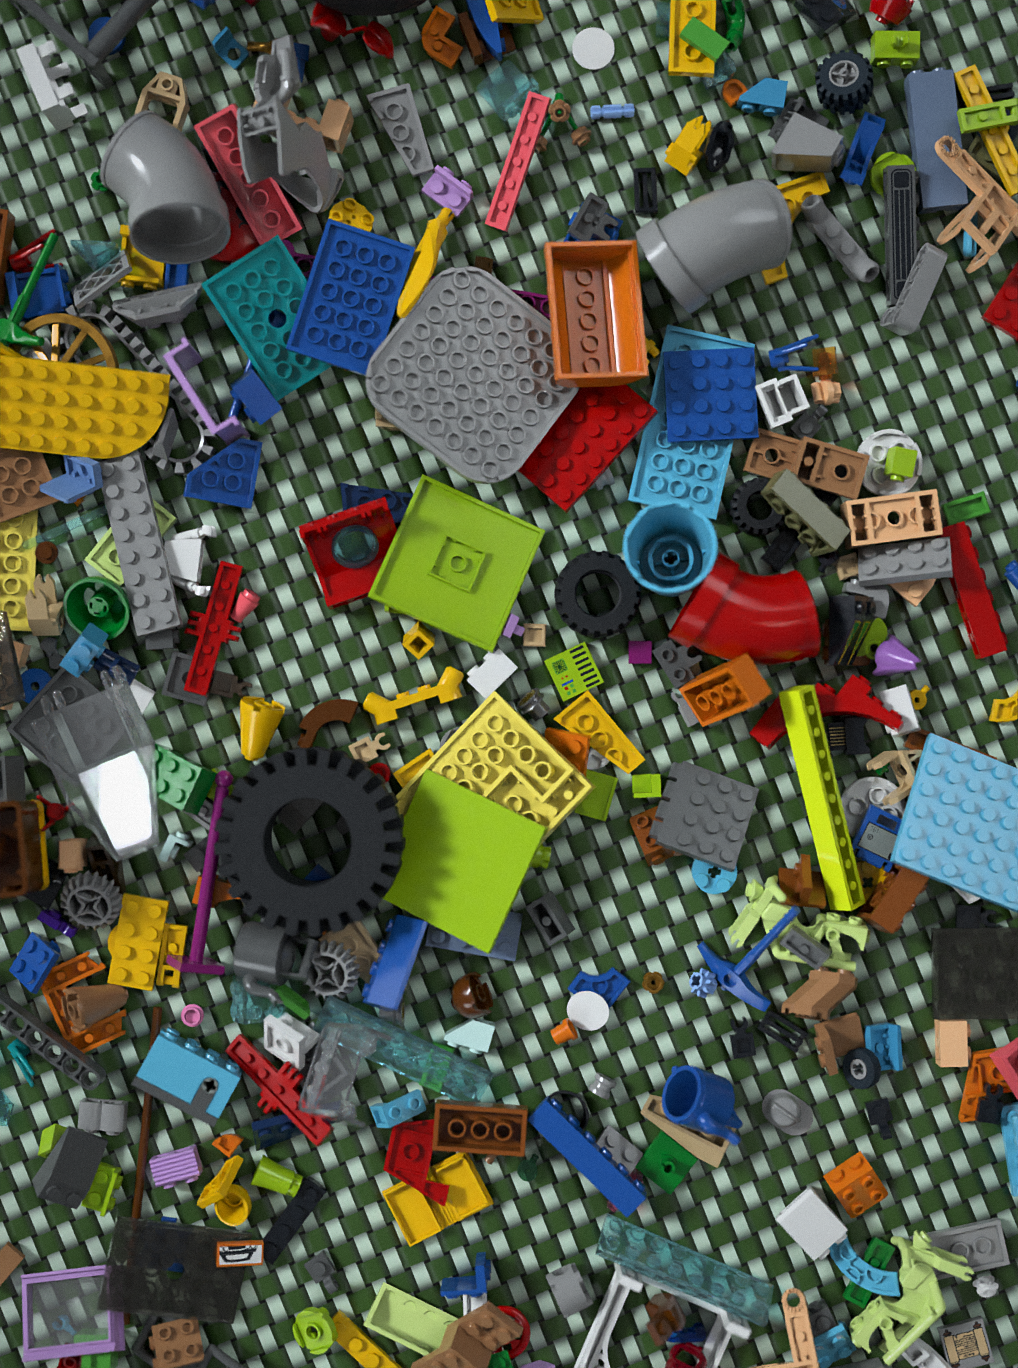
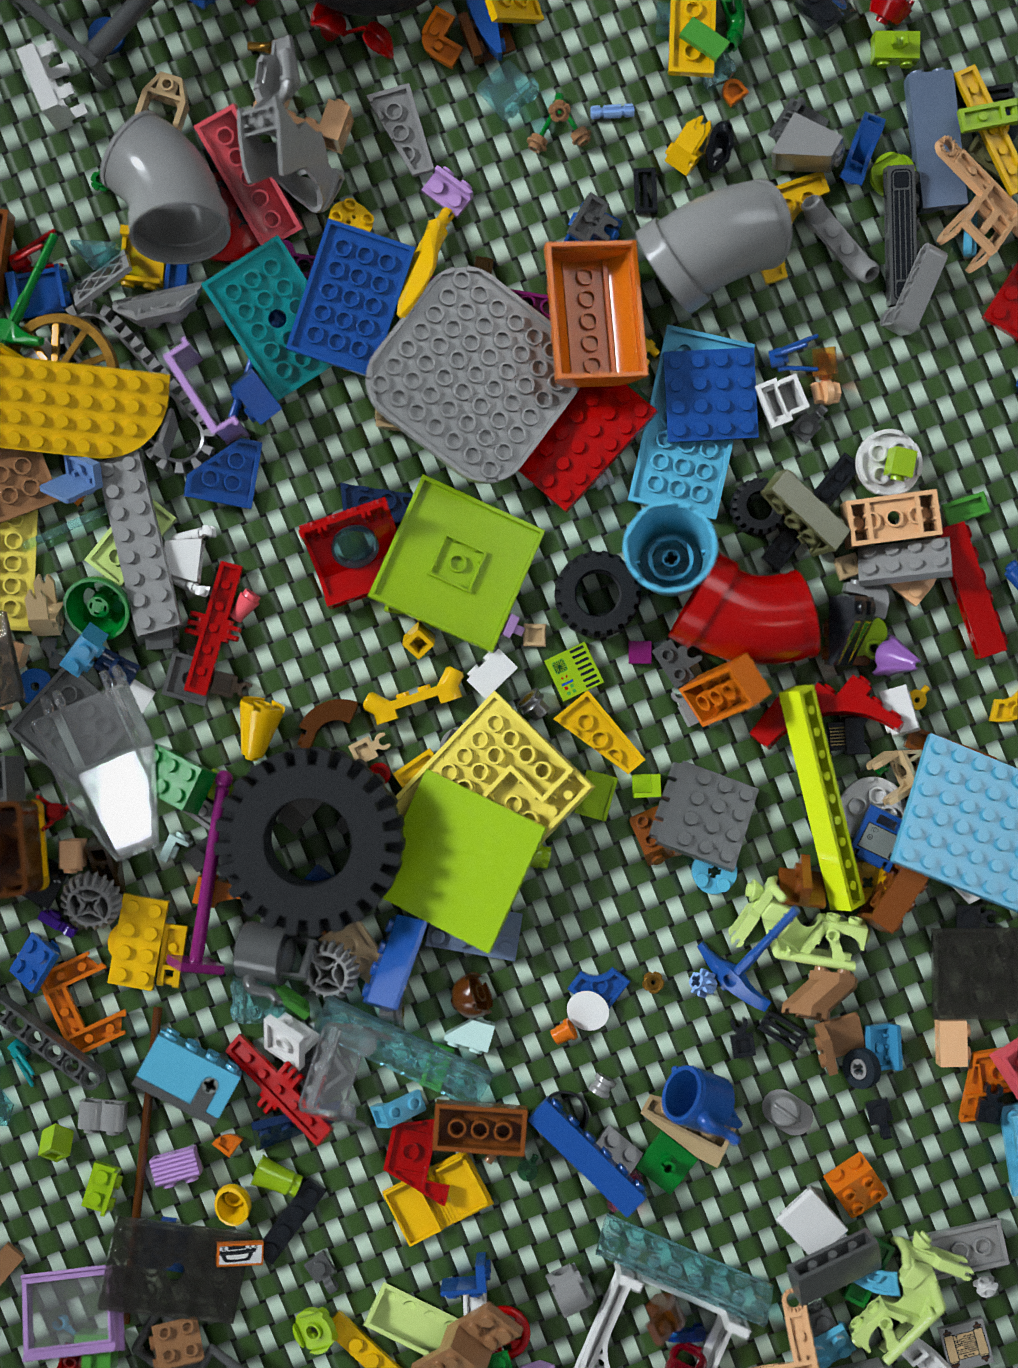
dark grey slope [32,1126,108,1210] -> none
reddish brown plate [35,541,59,564] -> none
medium nougat cone [61,984,129,1033] -> none
bright pink plate [181,1004,204,1027] -> none
yellow tile [197,1155,244,1209] -> none
dark azure bracket [212,26,249,69] -> none
blue piece [294,43,310,83] -> none
coral plate [485,91,552,232] -> none
dark grey brick [525,891,575,946] -> none
orange plate [545,727,591,777] -> none
white sticker [572,27,614,70] -> none
white tile [587,747,610,770] -> none
dark azure slope [736,78,788,117] -> none
medium nougat bracket [743,428,870,500] -> none
dark grey plate [779,924,832,970] -> none
black wheel [815,50,874,115] -> none
black piece [818,549,840,573] -> none
none -> dark grey brick [786,1228,882,1306]

